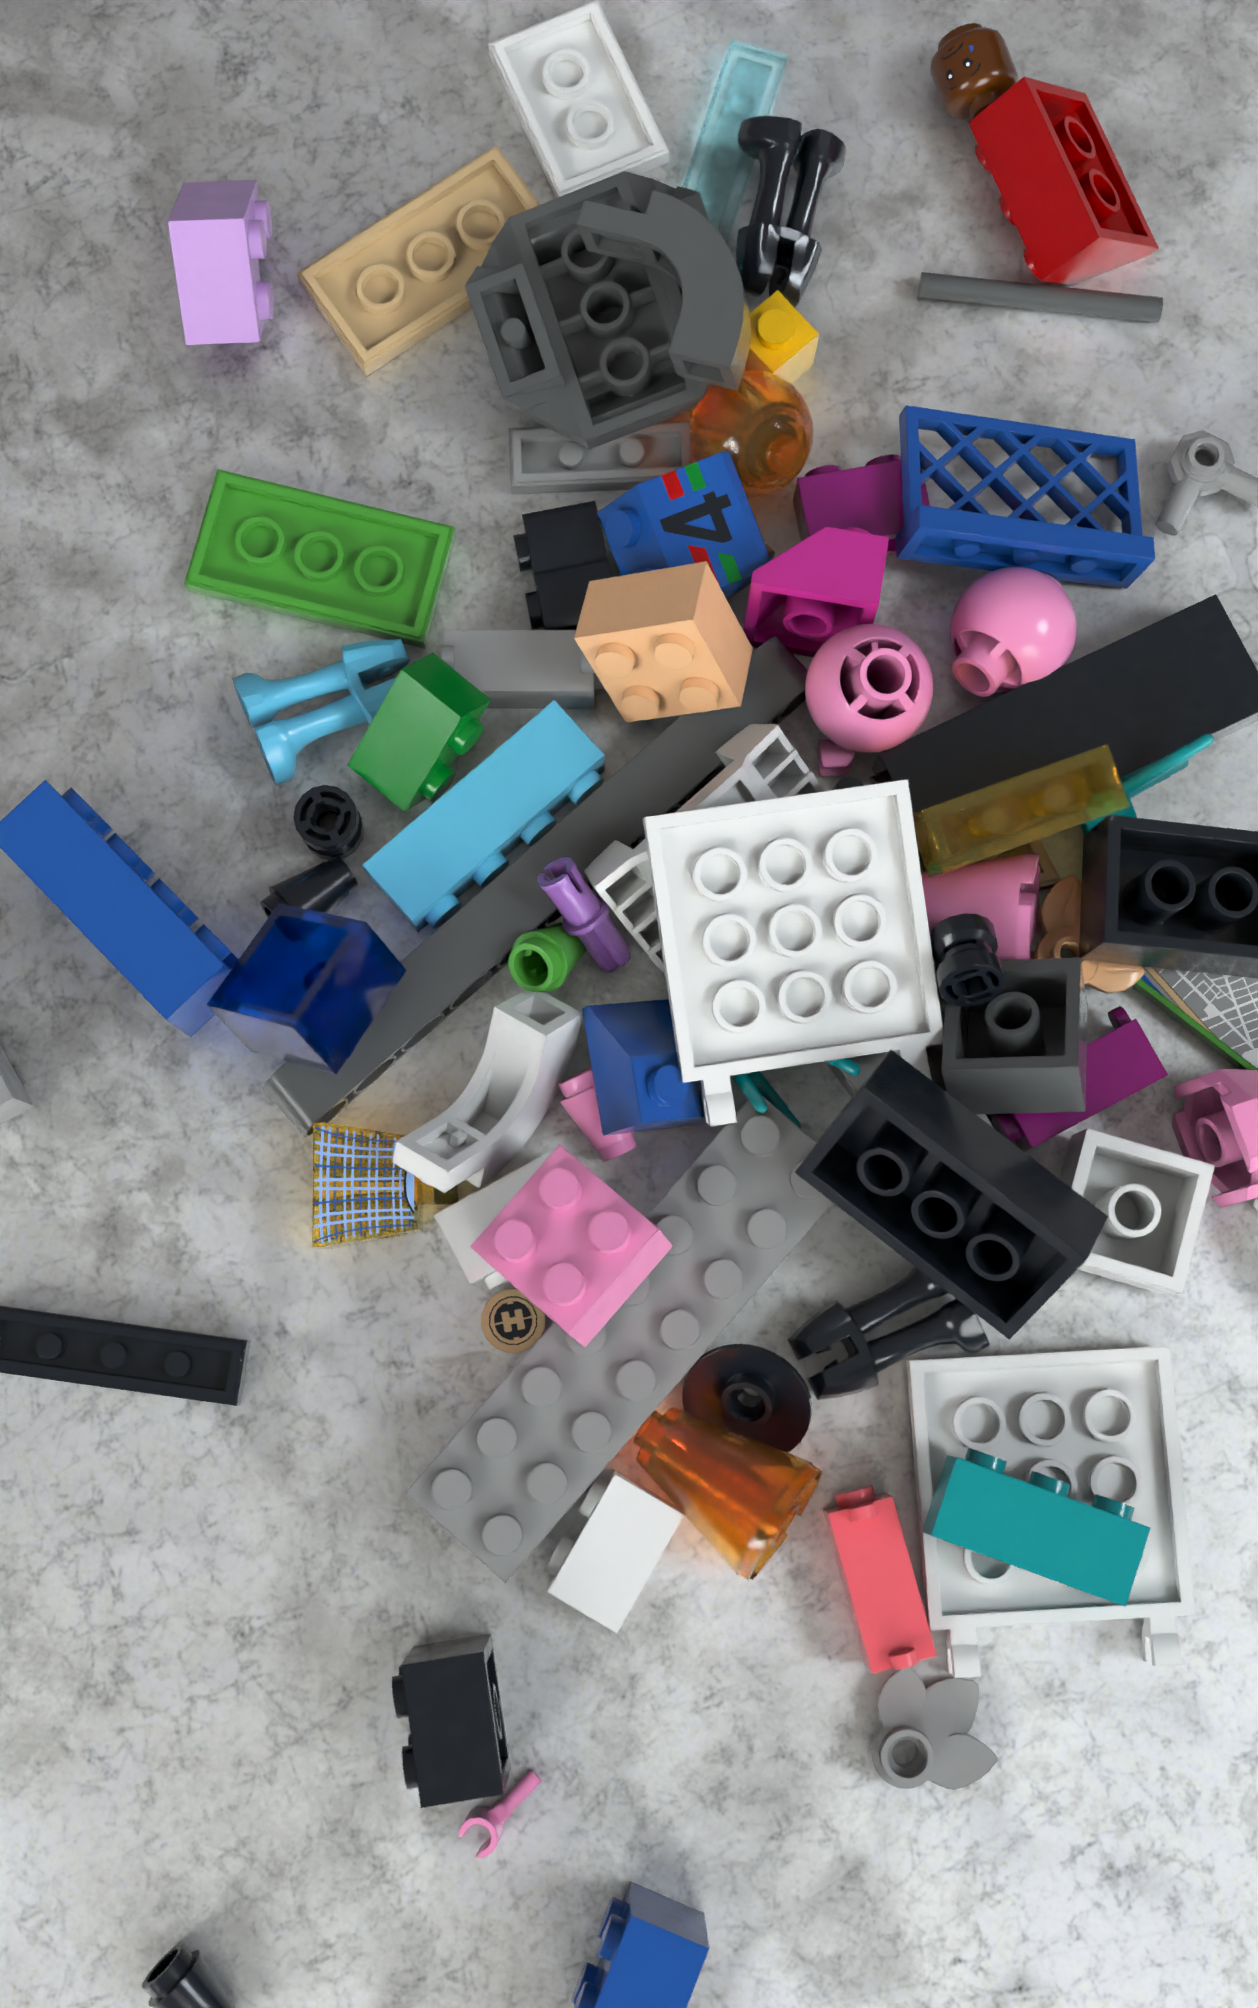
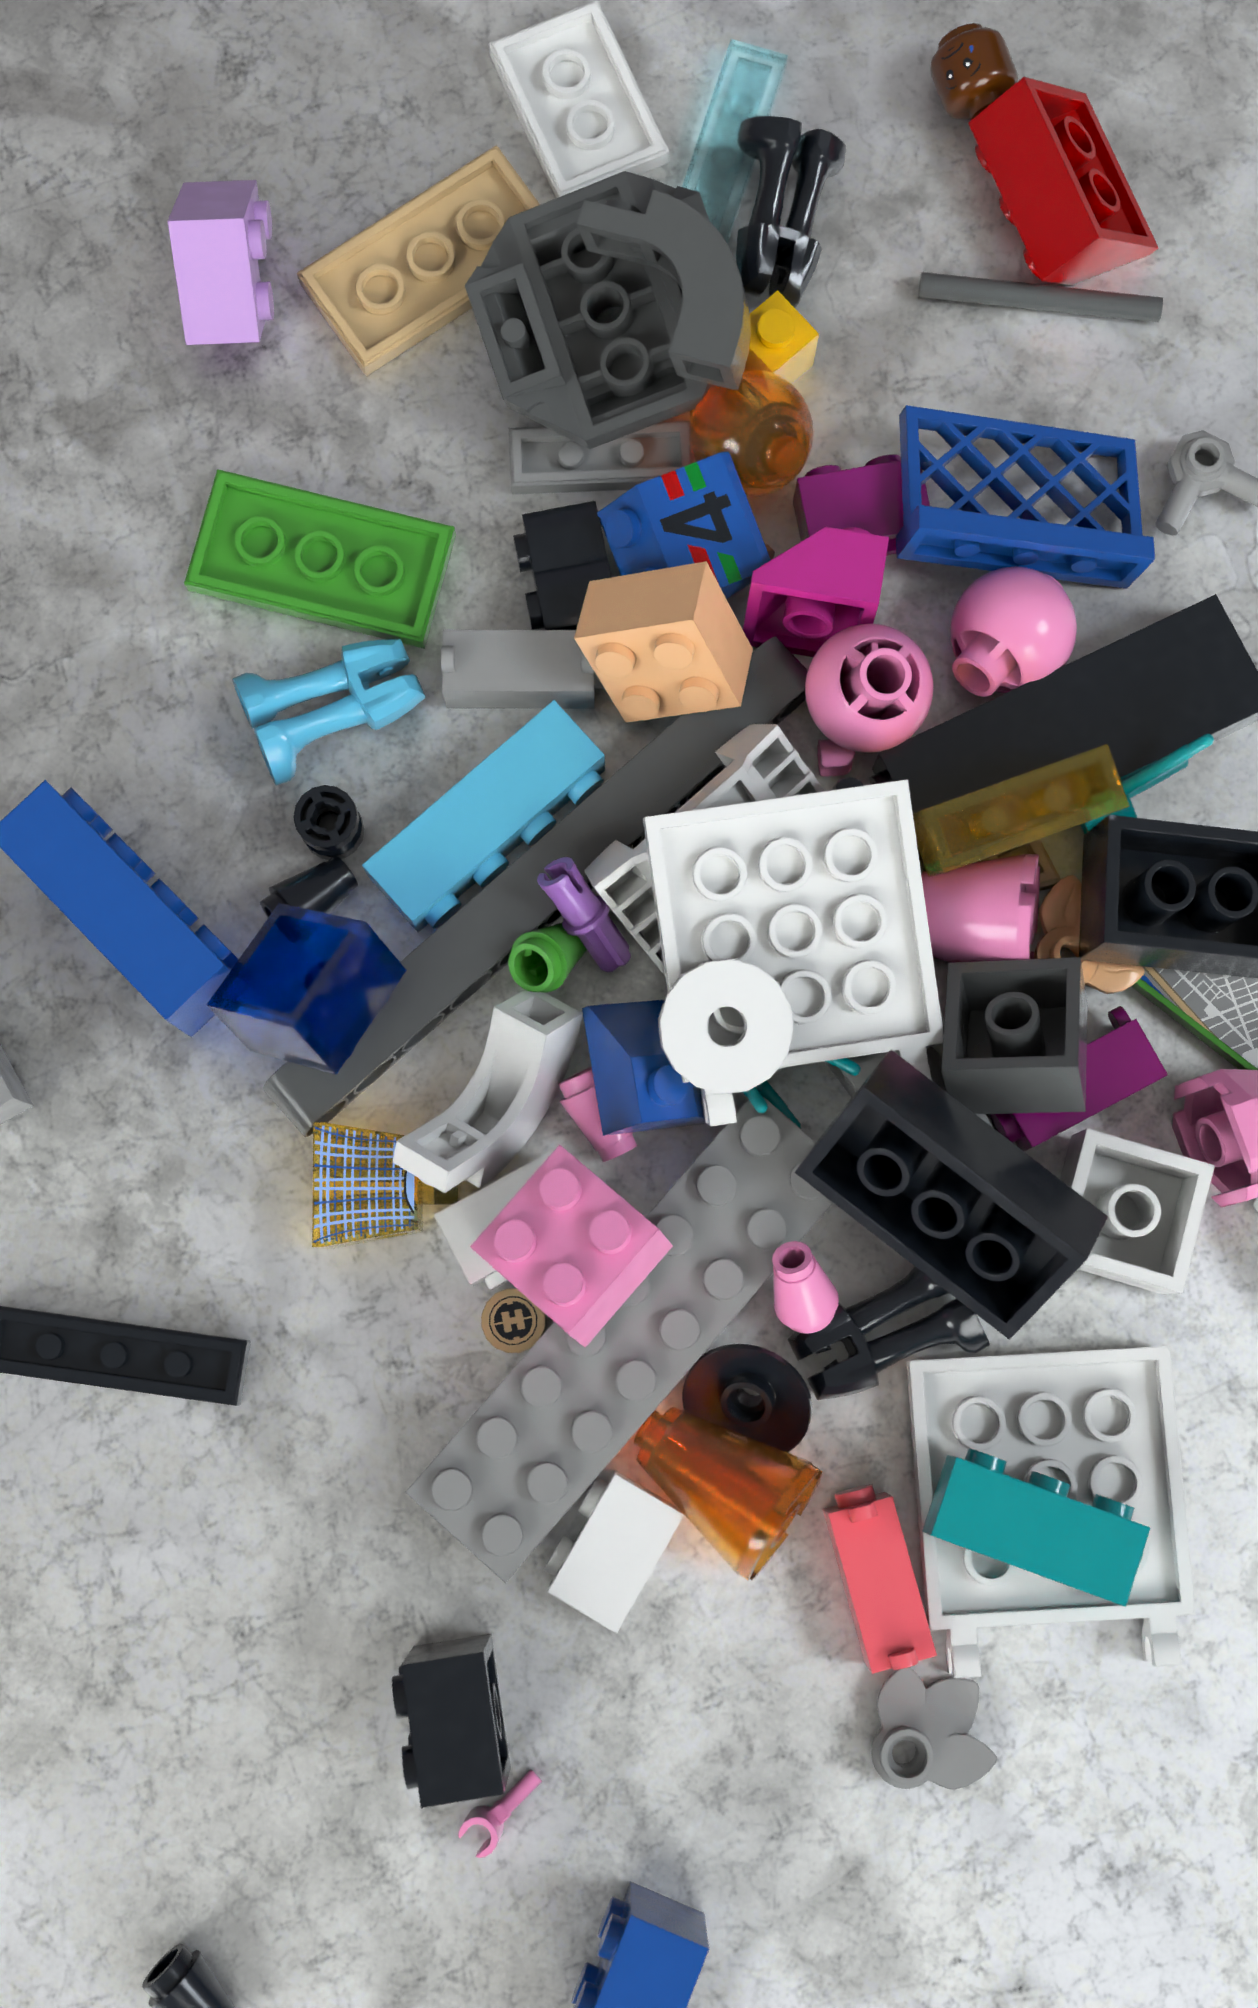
green piece [347,653,491,812] -> none
black wheel [930,913,1006,1007] -> none
none -> white tile [658,959,794,1094]
none -> bright pink cone [772,1241,839,1334]

